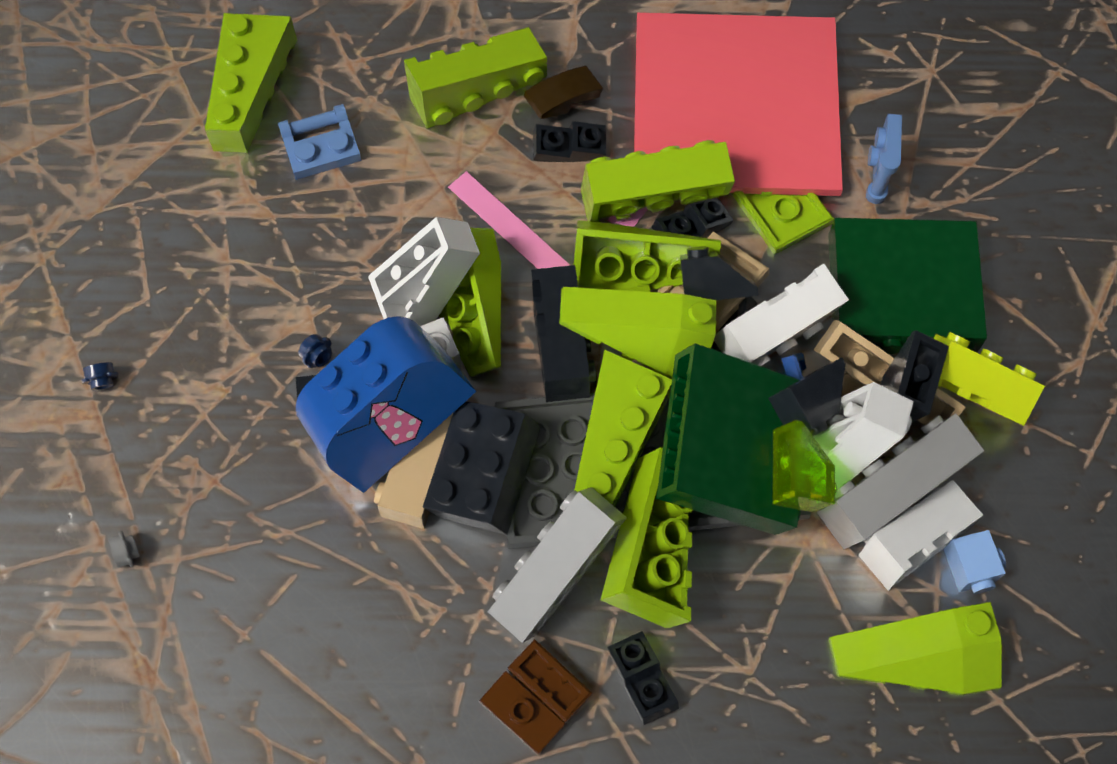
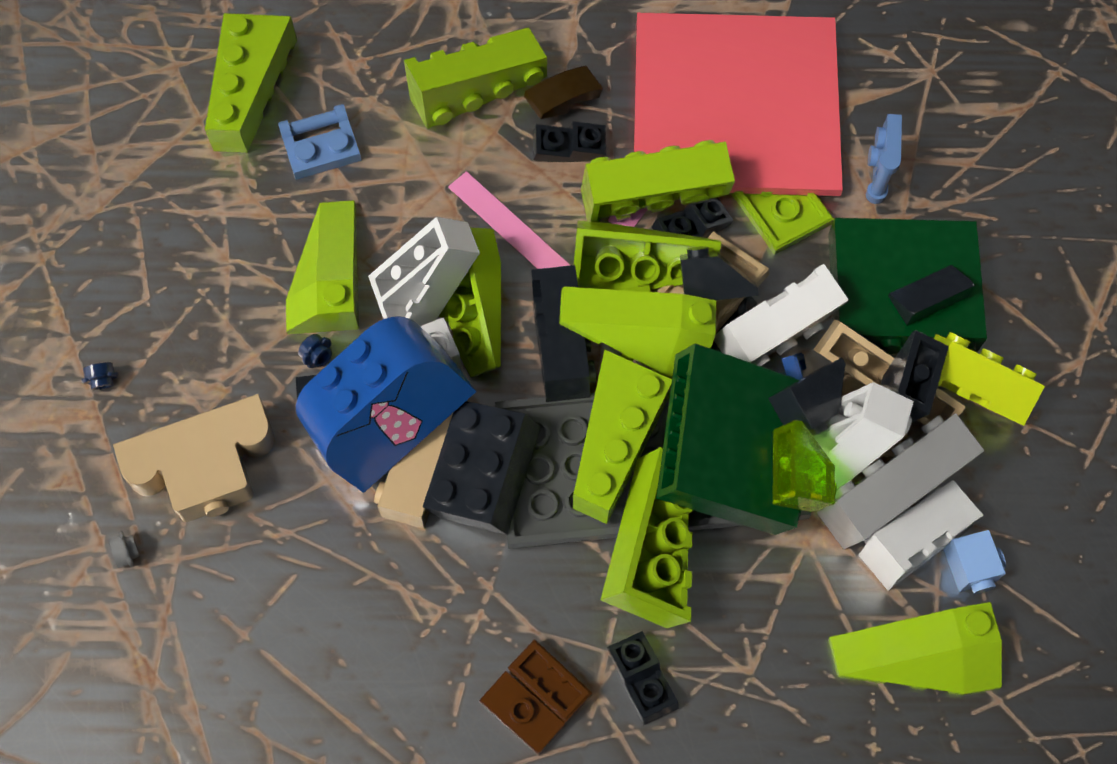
light grey brick [488,487,627,643] -> none
none -> tan brick [113,394,275,522]
none -> lime wedge [286,200,359,334]
none -> black slope [888,265,975,325]

